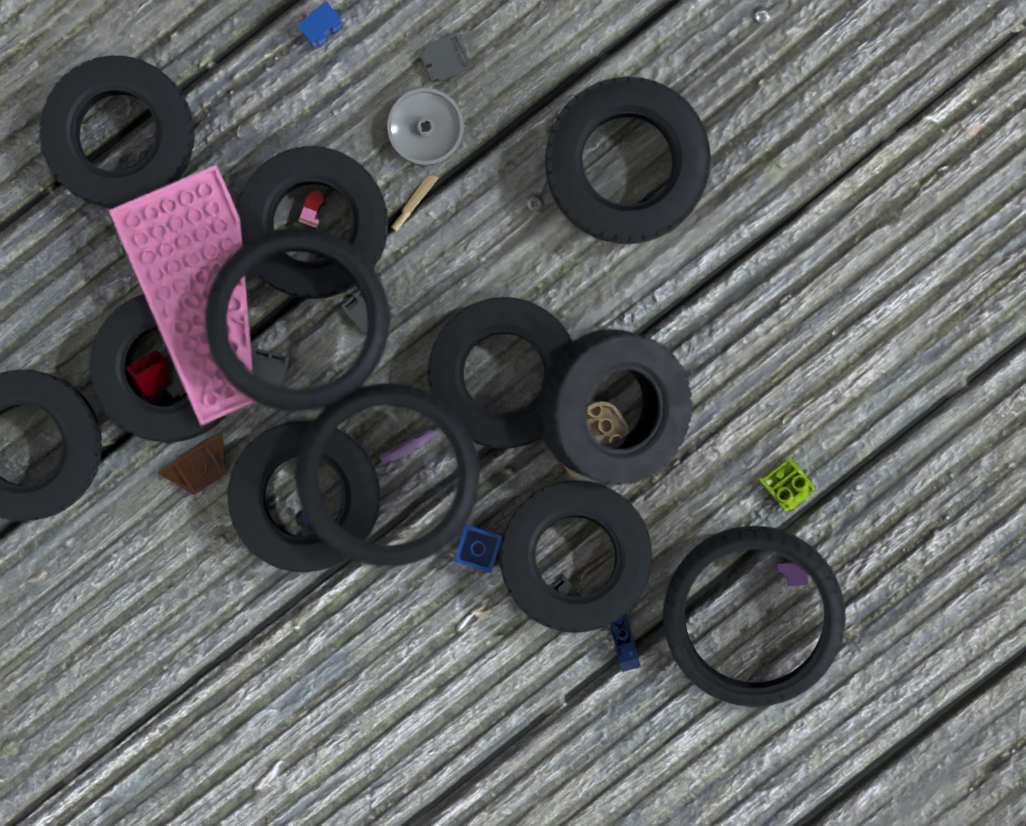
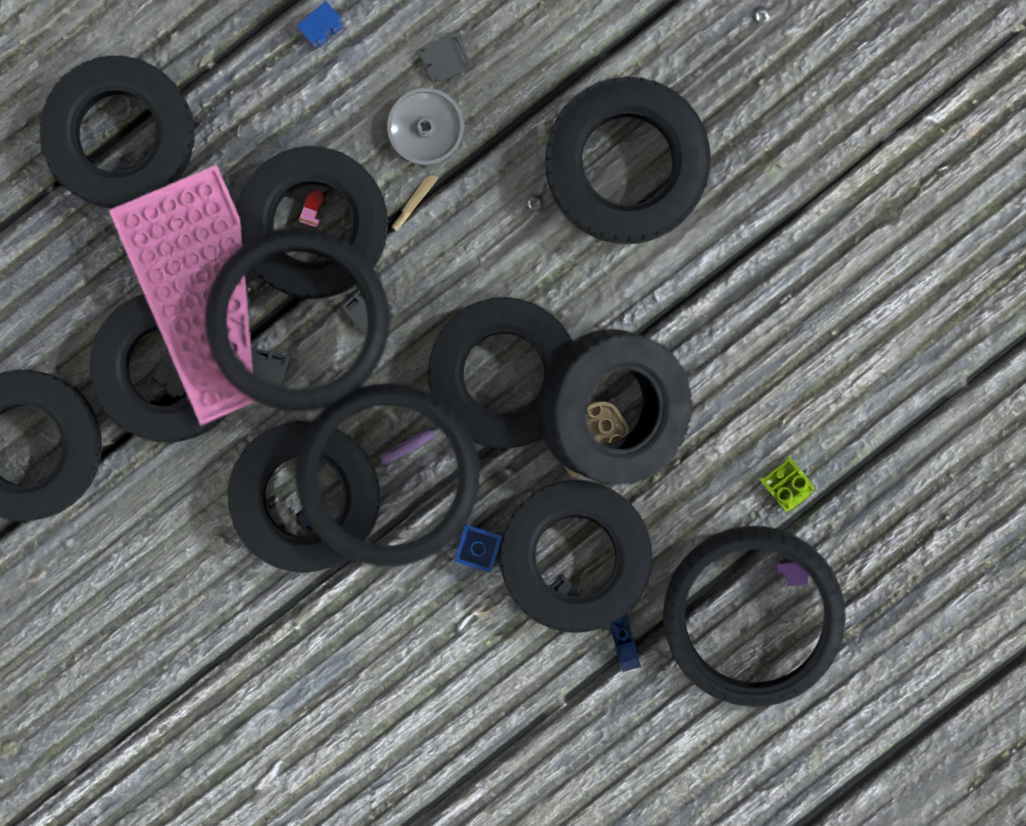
dark red torso [126,350,169,398] -> none
reddish brown wing [158,432,227,495] -> none

